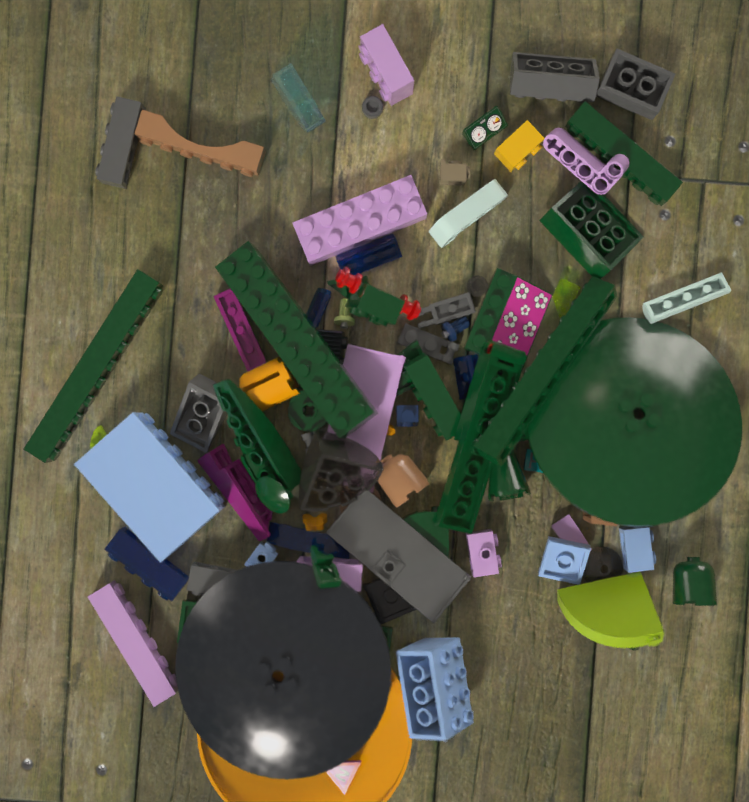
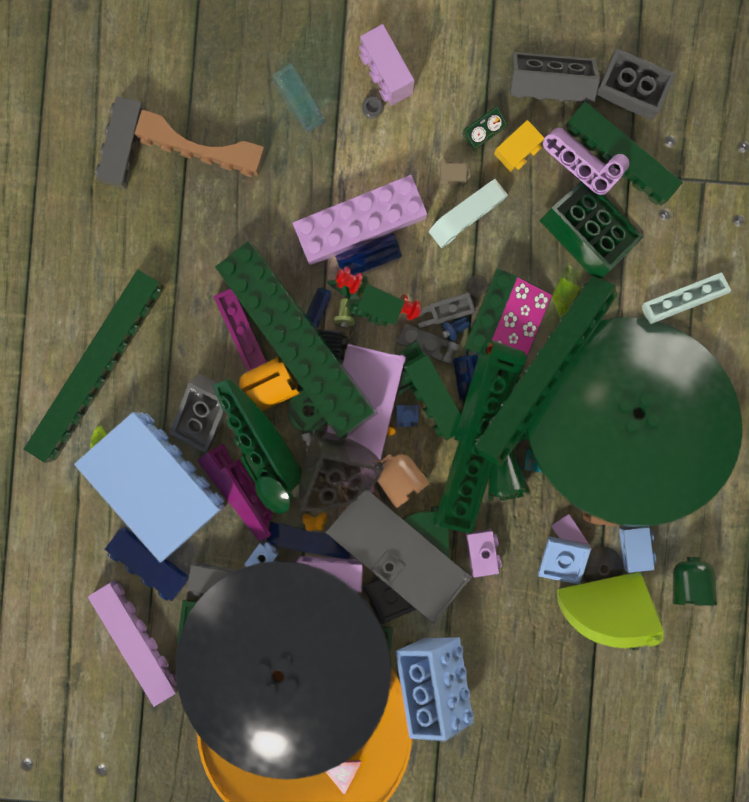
dark green slope [310,545,342,588] -> none

